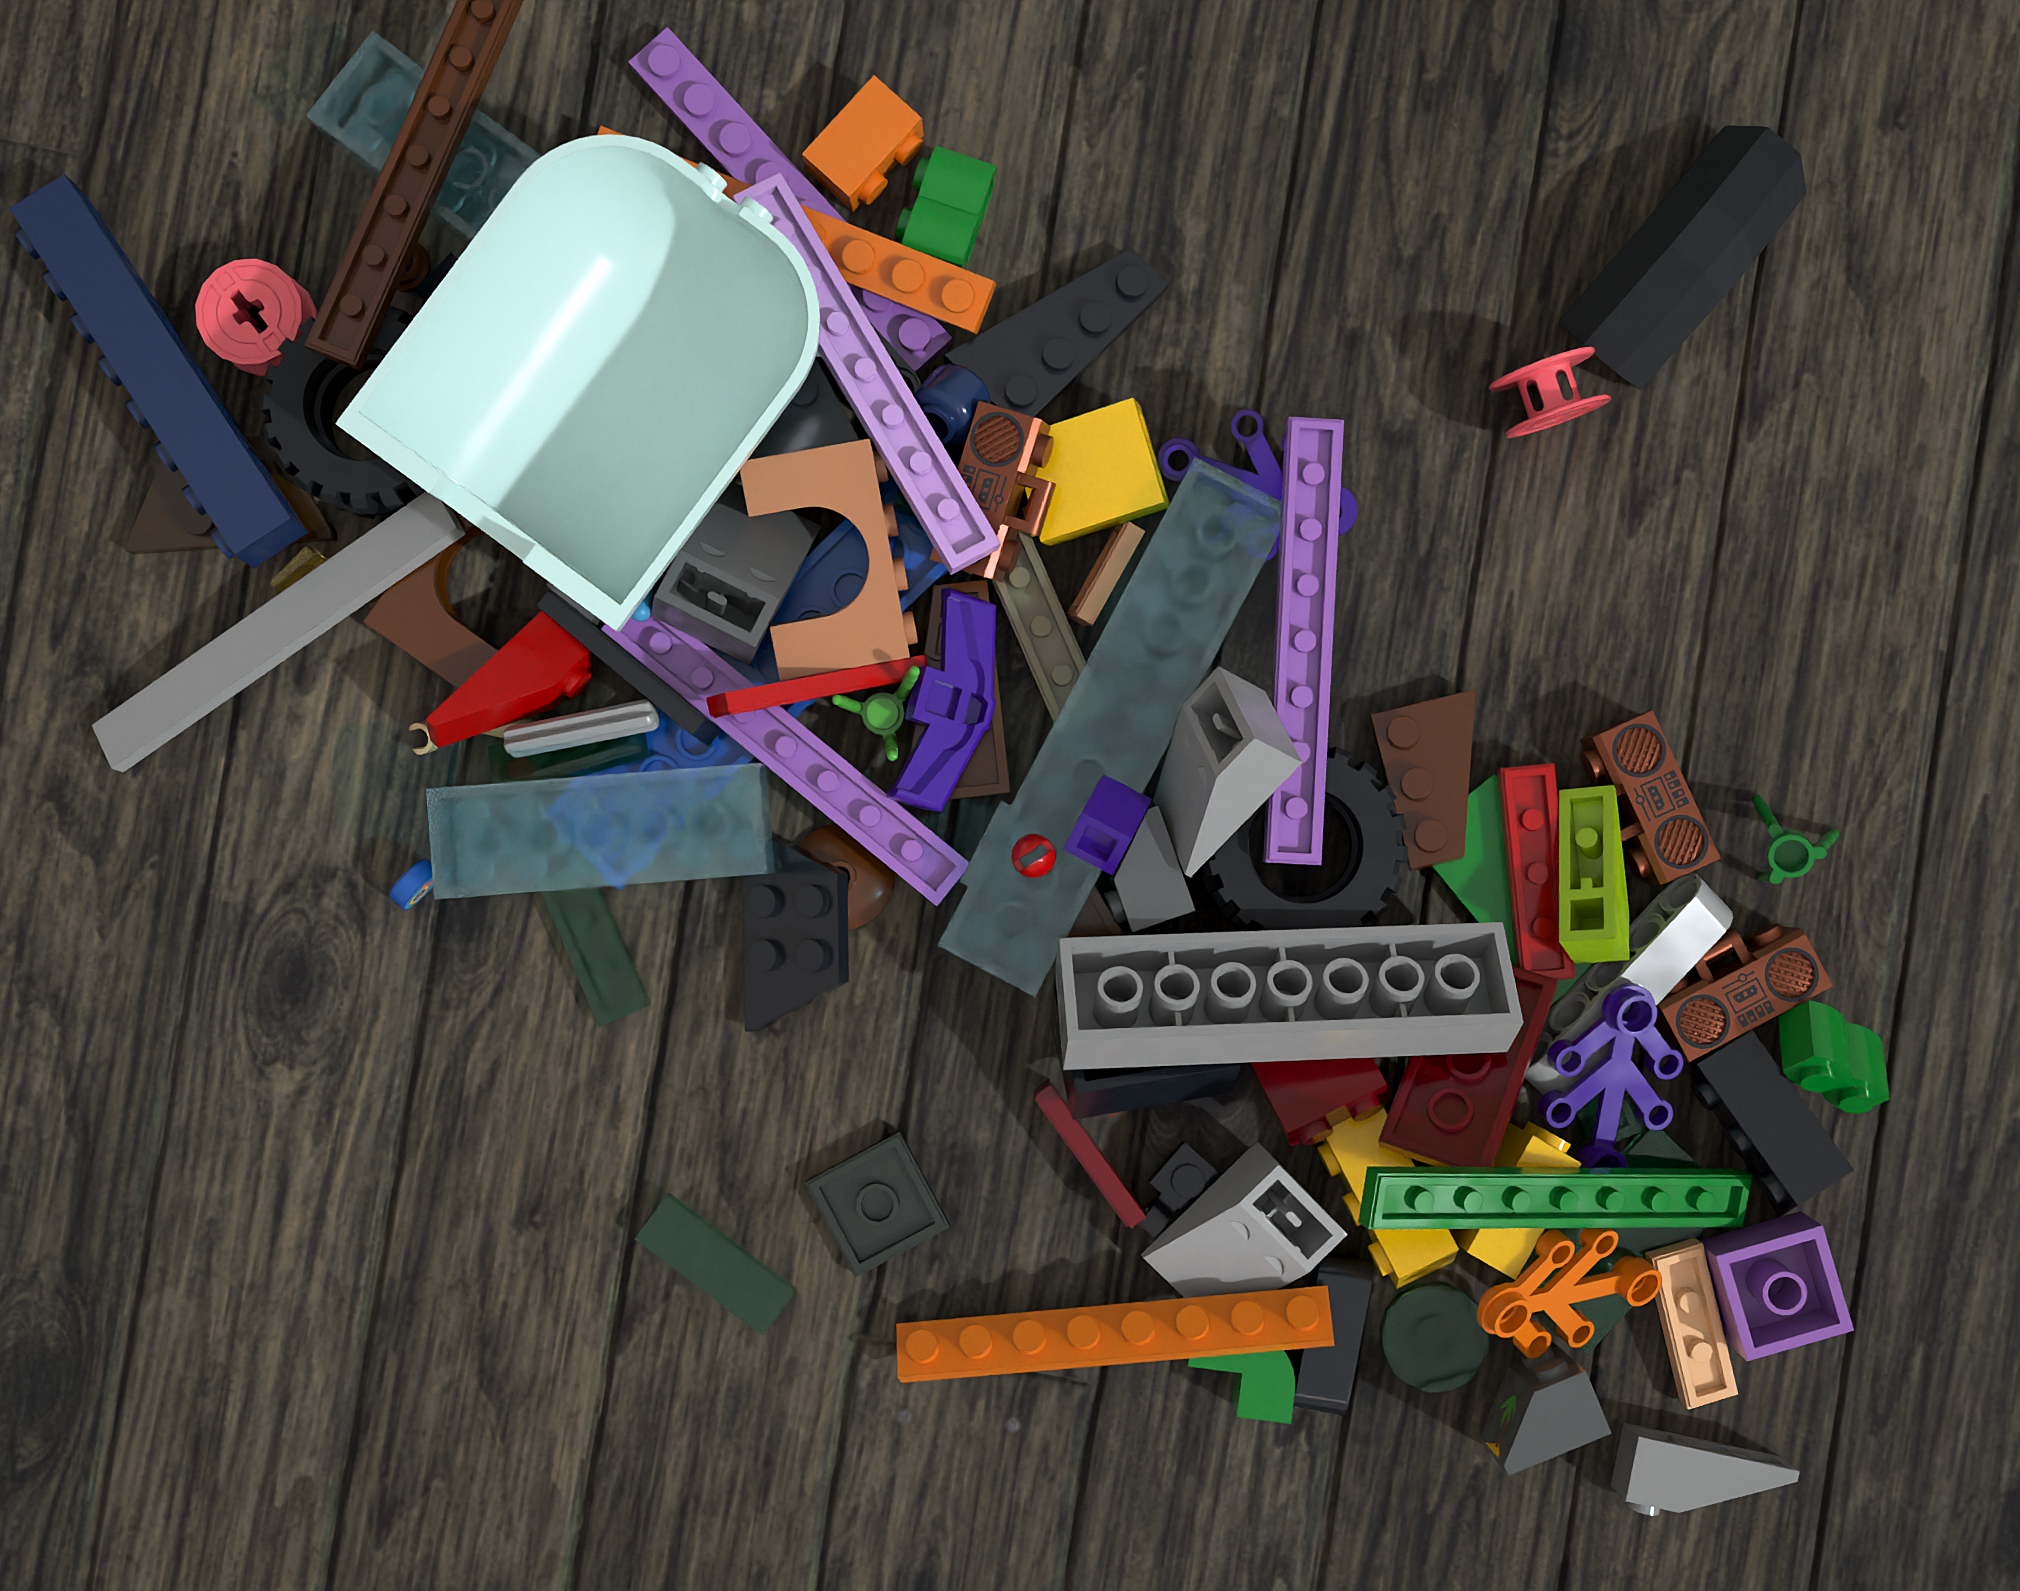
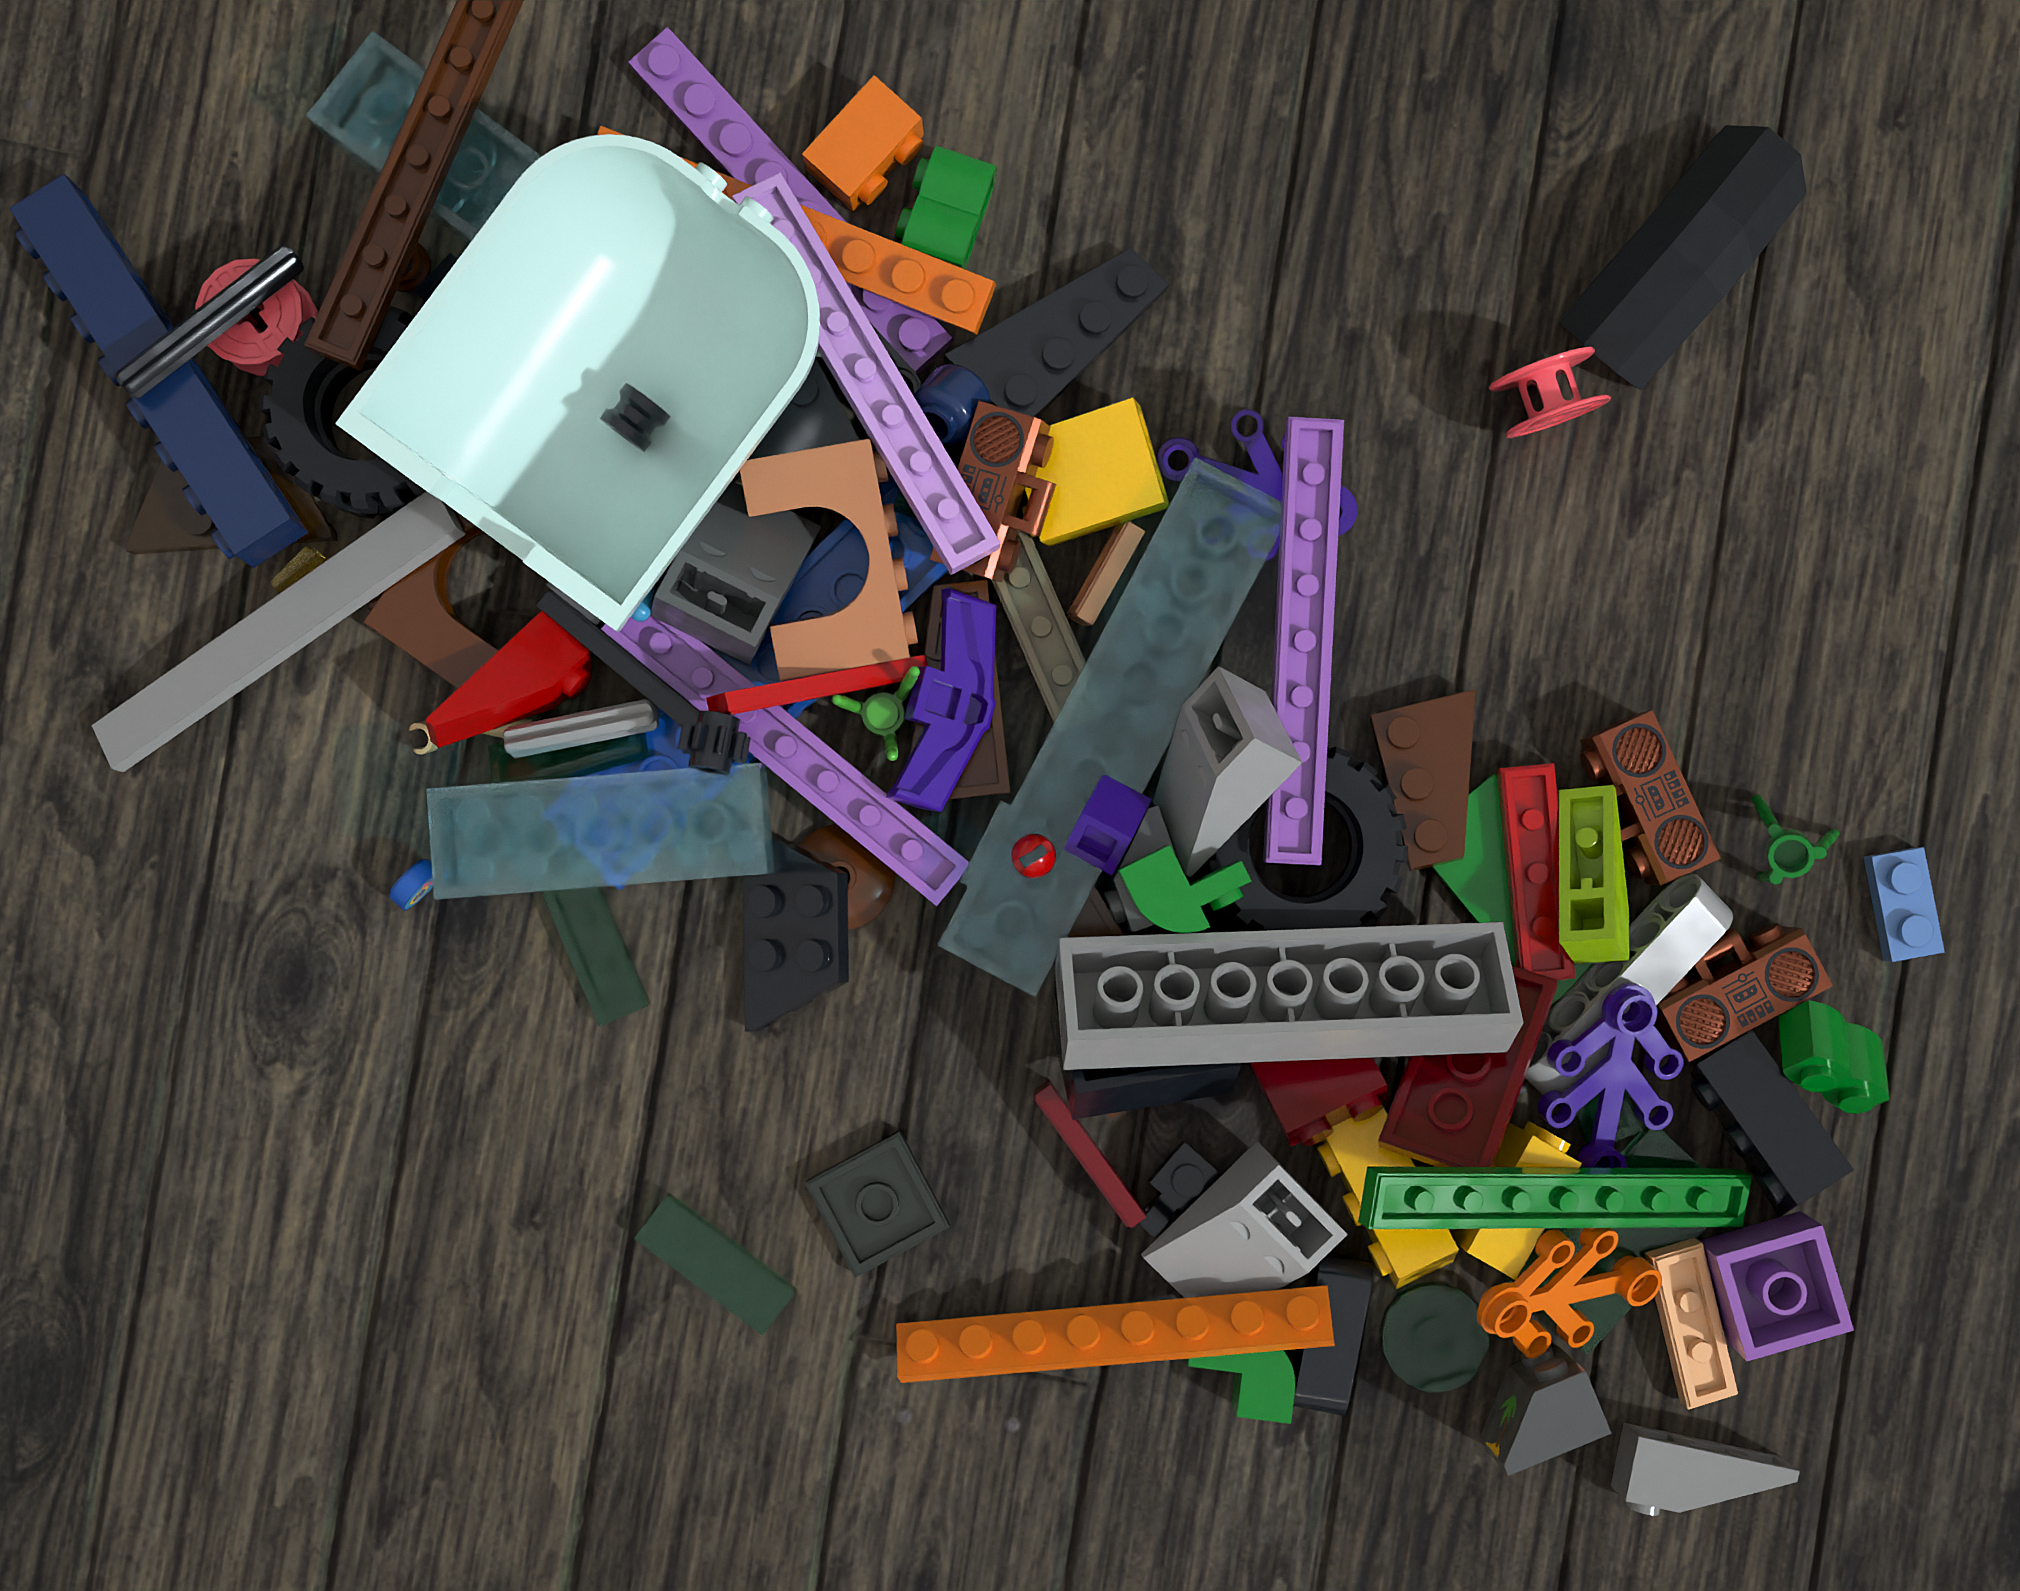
none -> black axle [115,244,304,399]
none -> black wheel [600,383,670,452]
none -> black gear [677,711,751,775]
none -> green brick [1117,845,1251,933]
none -> medium blue plate [1863,847,1945,962]

